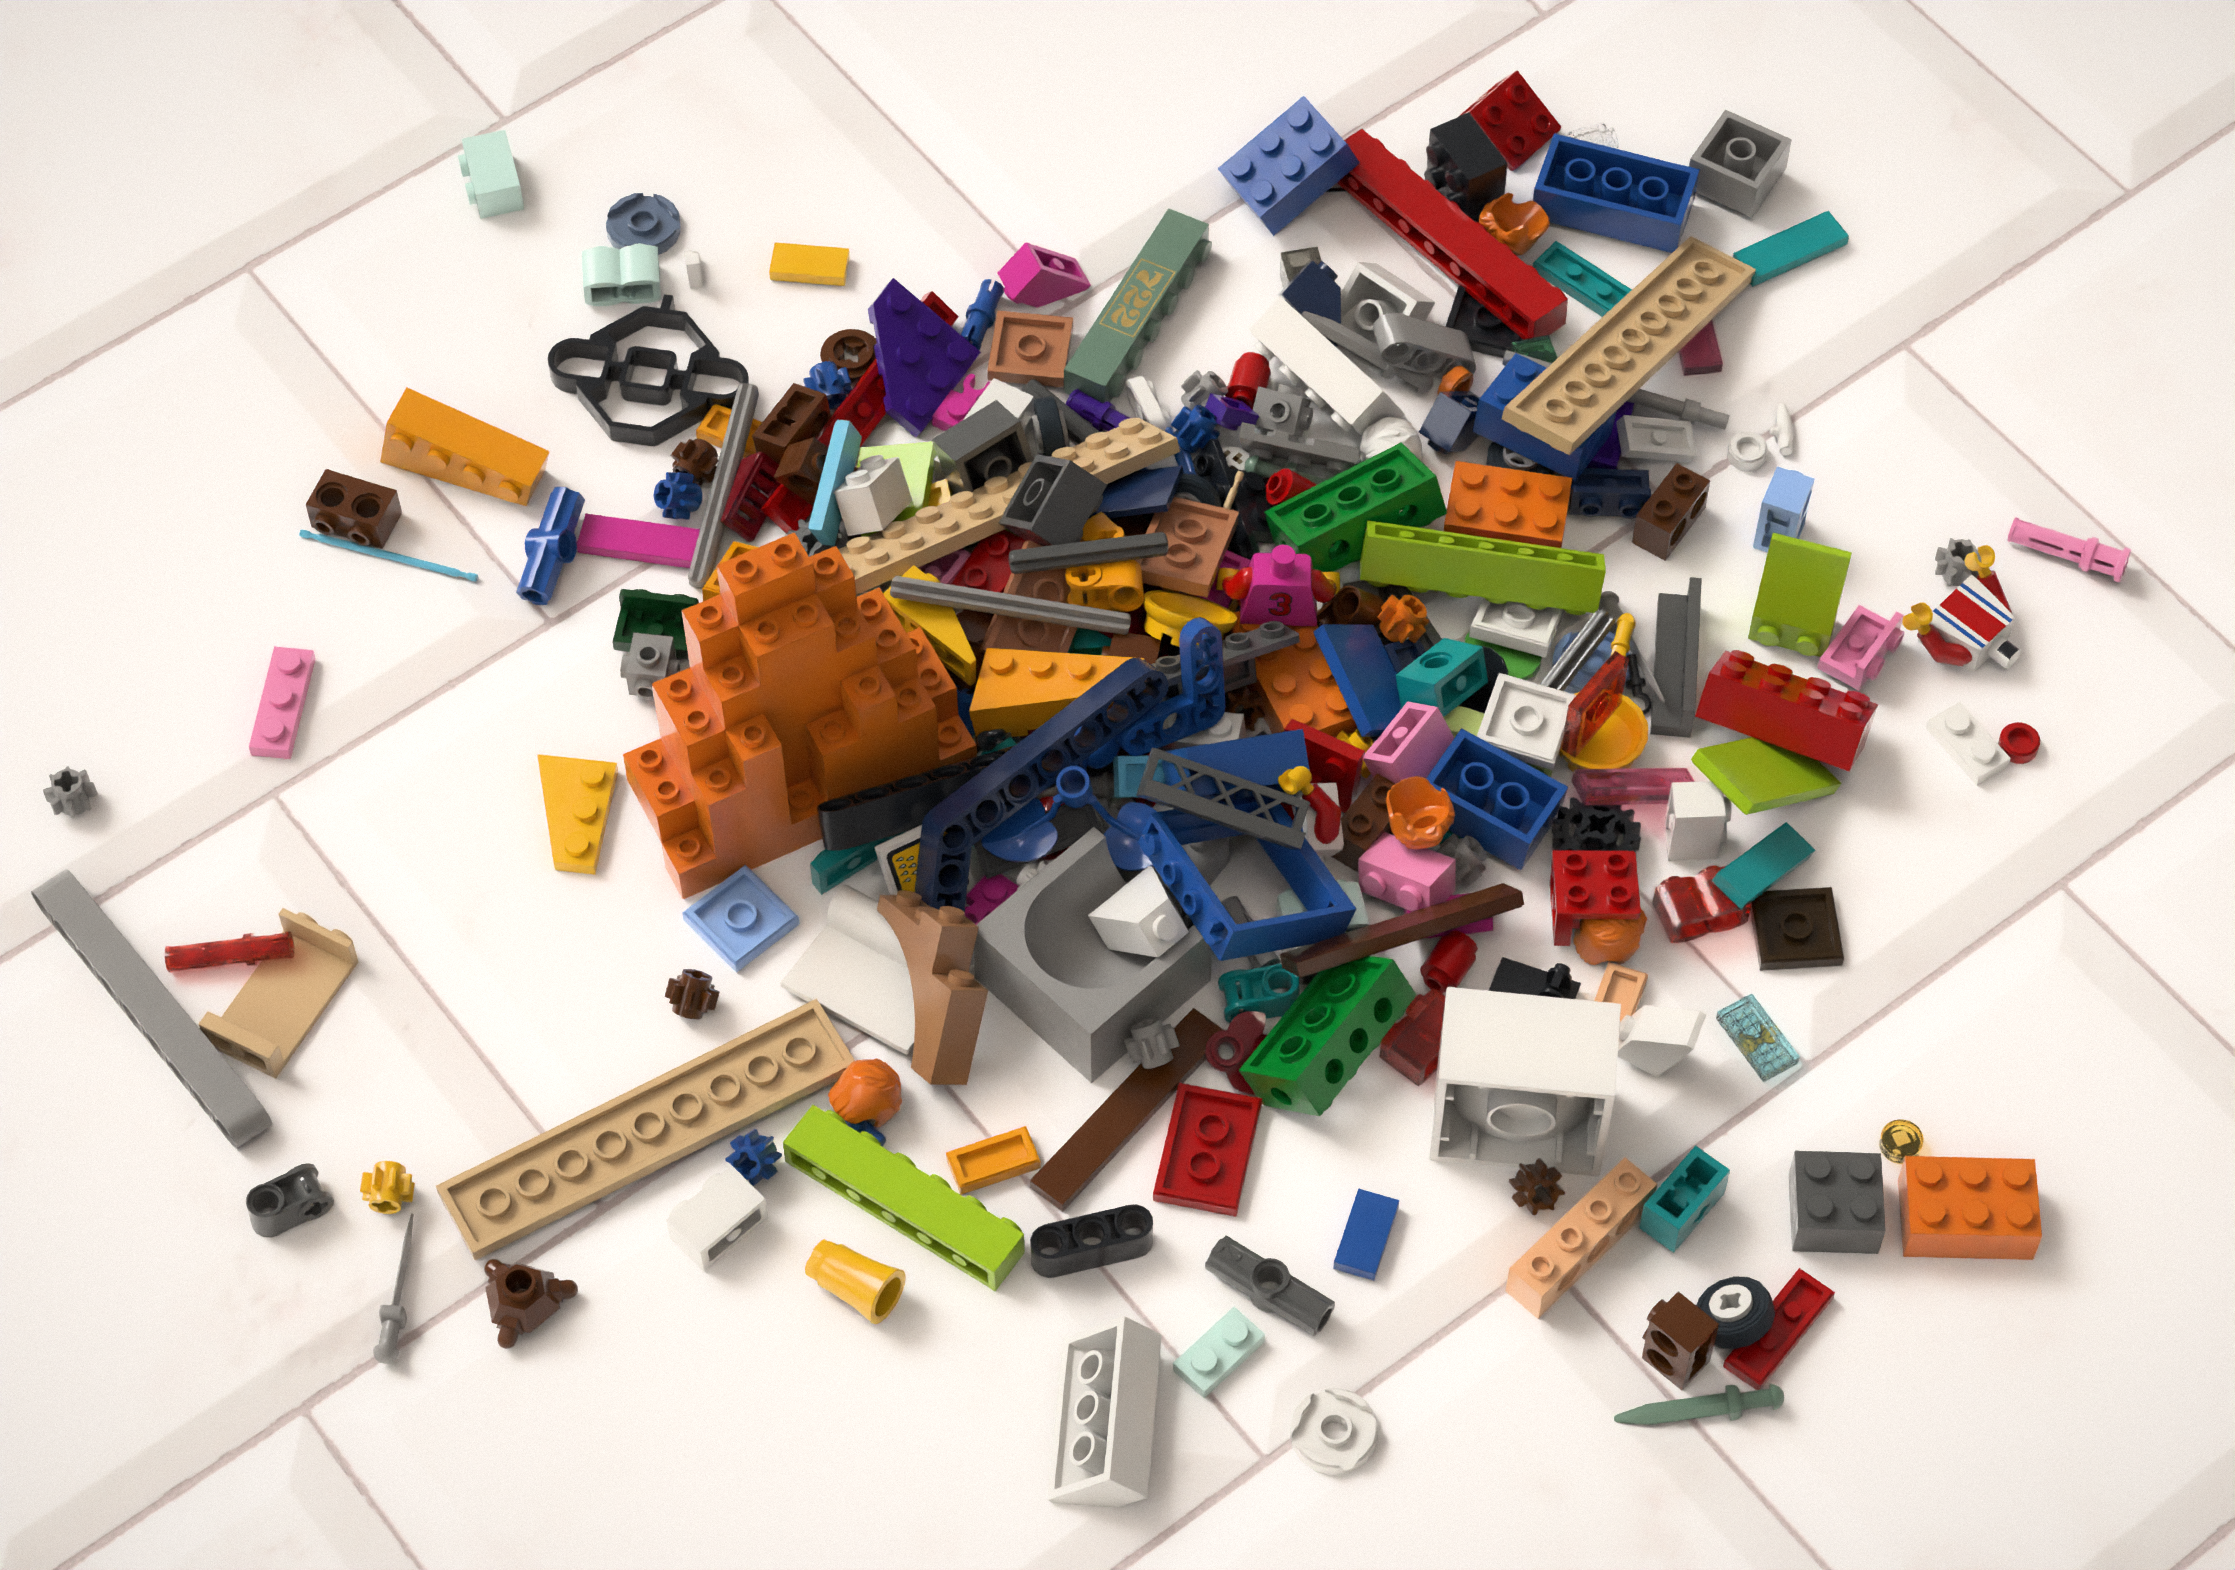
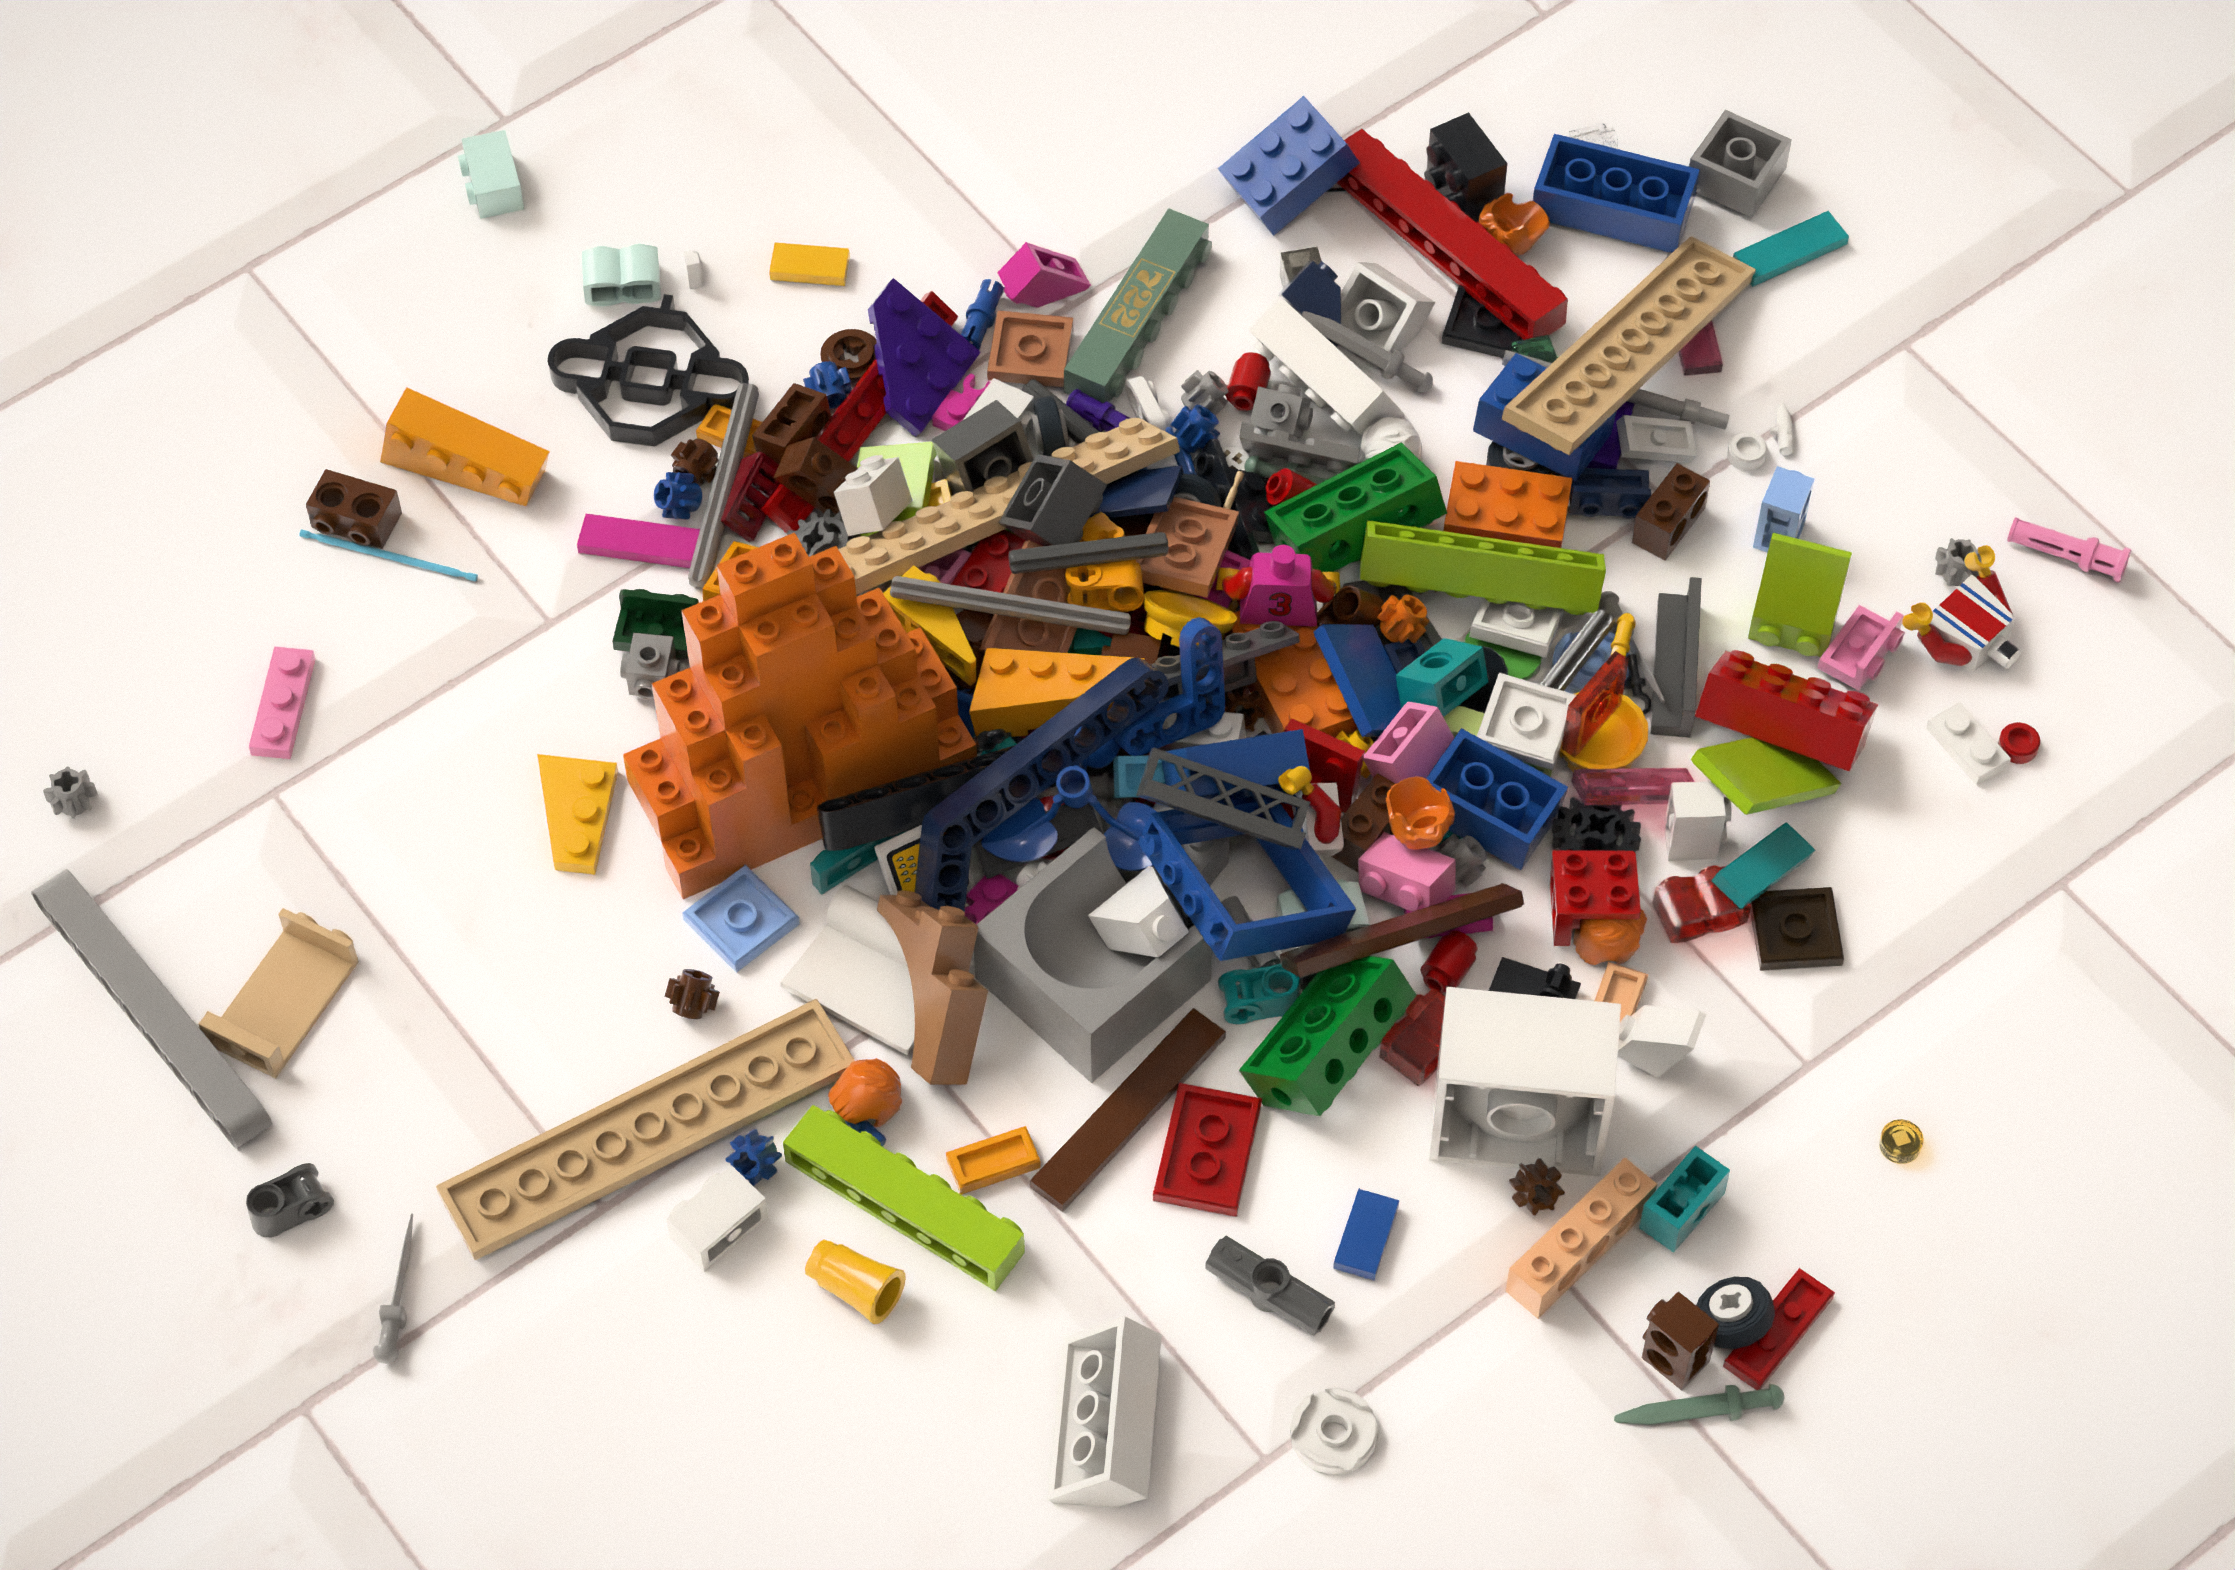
clear red pin [164,931,295,973] -> none
yellow gear [360,1161,415,1214] -> none
reddish brown rock [484,1259,578,1349] -> none
blue piece [516,487,585,605] -> none
sand blue tile [606,193,681,255] -> none
medium azure tile [808,420,862,546] -> none
black beam [1030,1204,1153,1278] -> none
light grey gear [1124,1017,1180,1069] -> none
light aqua plate [1173,1307,1266,1398] -> none
dark purple plate [1205,393,1259,431] -> none
dark red plate [1205,1011,1267,1096] -> none
light grey beam [1373,313,1476,379] -> none
slope [1419,391,1480,454] -> none
orange tile [1437,365,1474,395] -> none
red bracket [1459,70,1561,171] -> none
teal tile [1532,241,1632,317] -> none
clear light blue tile [1716,993,1800,1082] -> none
dark grey brick [1788,1150,1886,1254] -> none
orange brick [1898,1156,2042,1260] -> none

